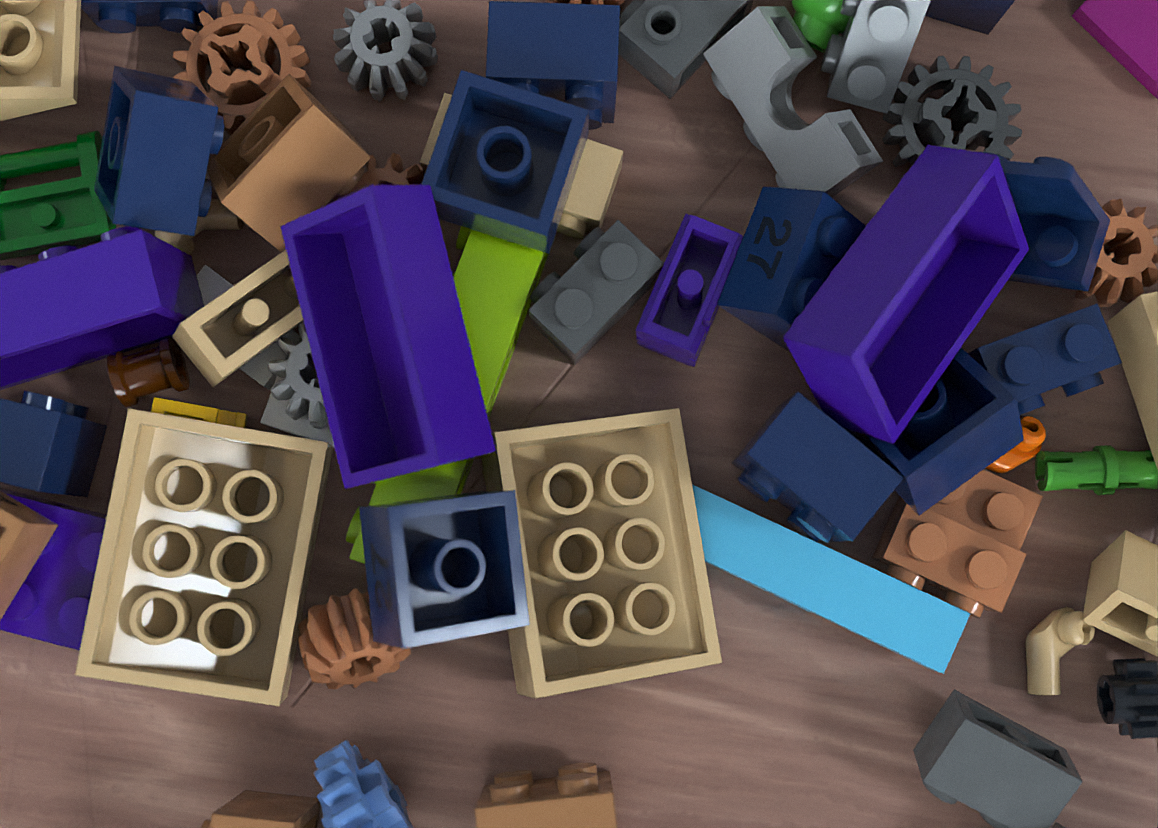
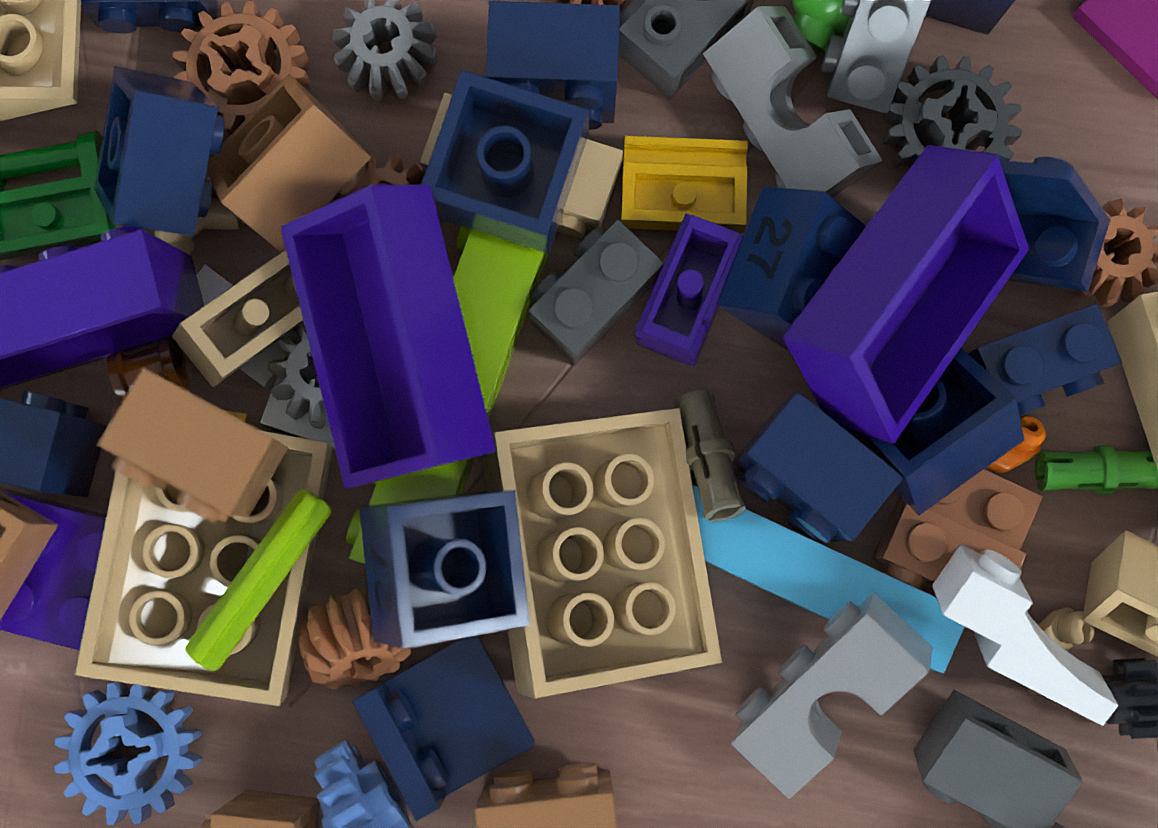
none -> medium blue gear [54,682,202,825]
none -> medium nougat brick [98,368,289,522]
none -> lime axle [185,489,332,671]
none -> dark blue bracket [352,635,535,821]
none -> yellow plate [621,136,748,234]
none -> dark tan pin [674,390,746,522]
none -> light grey arch [731,592,933,799]
none -> white slope [932,544,1119,726]

